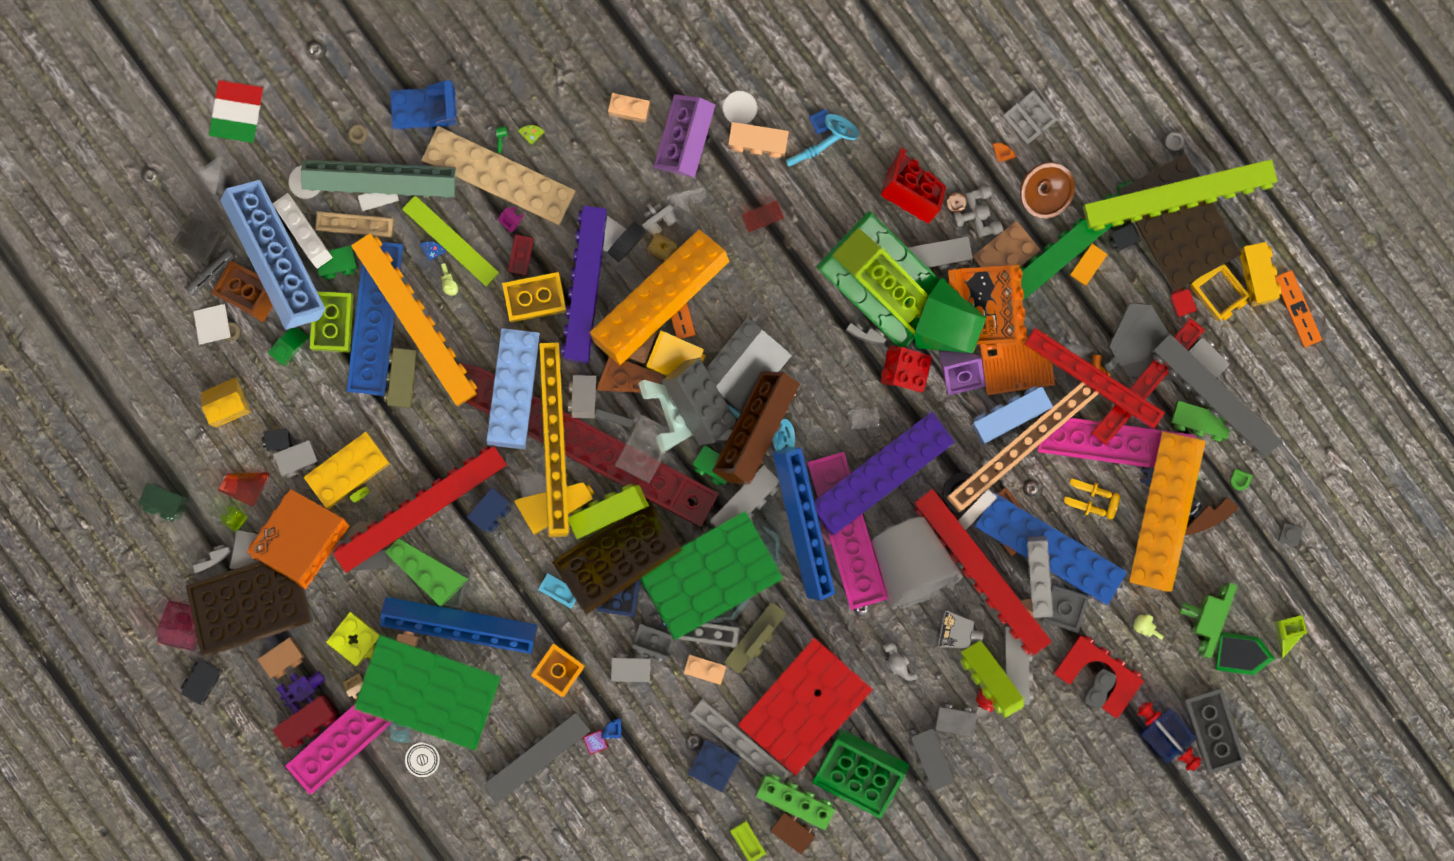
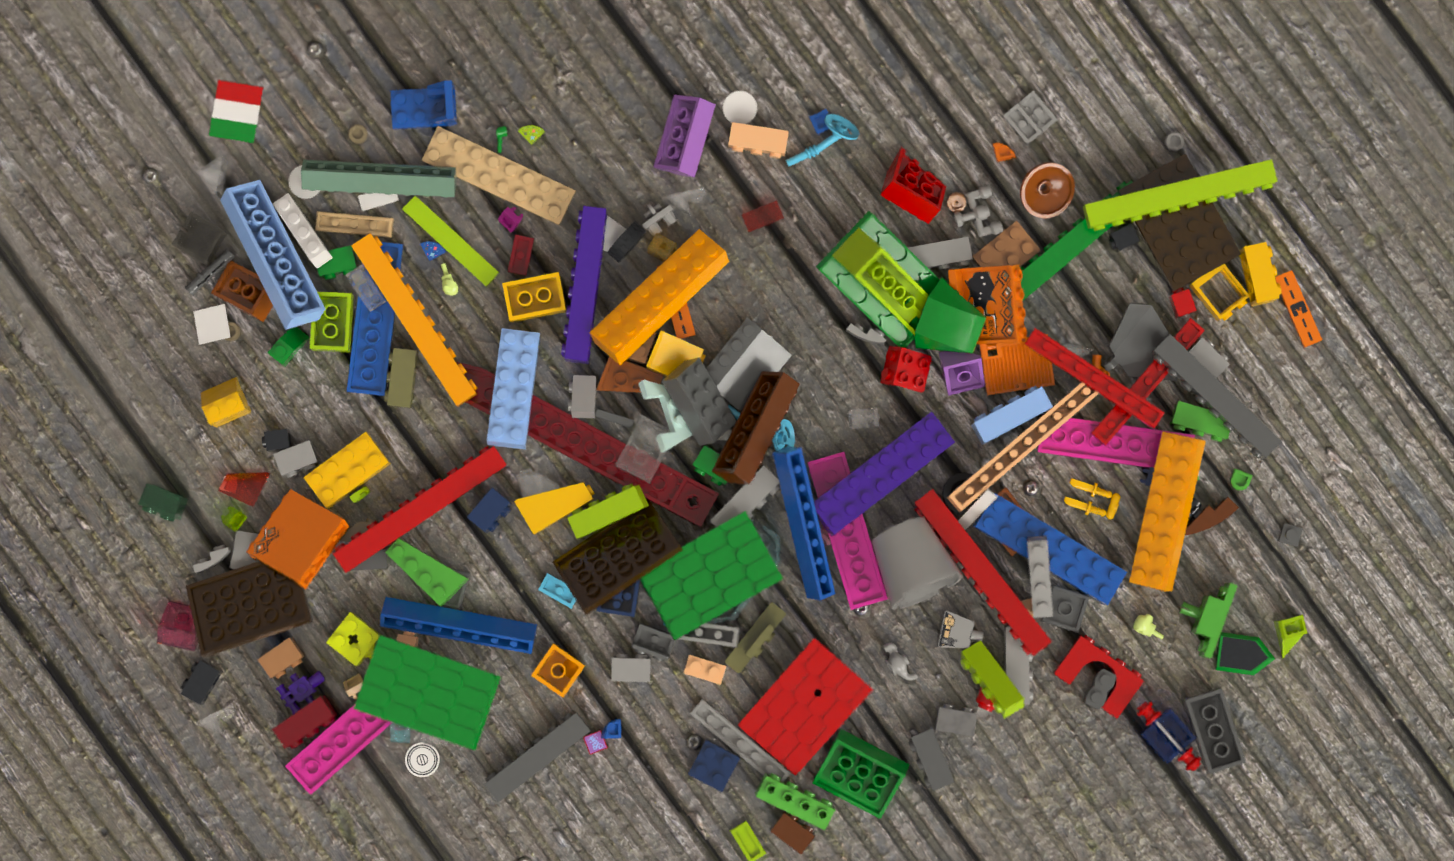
yellow brick [539,343,569,537] -> none
light nougat brick [608,93,650,123] -> none
light orange tile [1070,244,1108,286] -> none
none -> clear slope [196,704,237,734]
none -> clear slope [346,264,386,312]

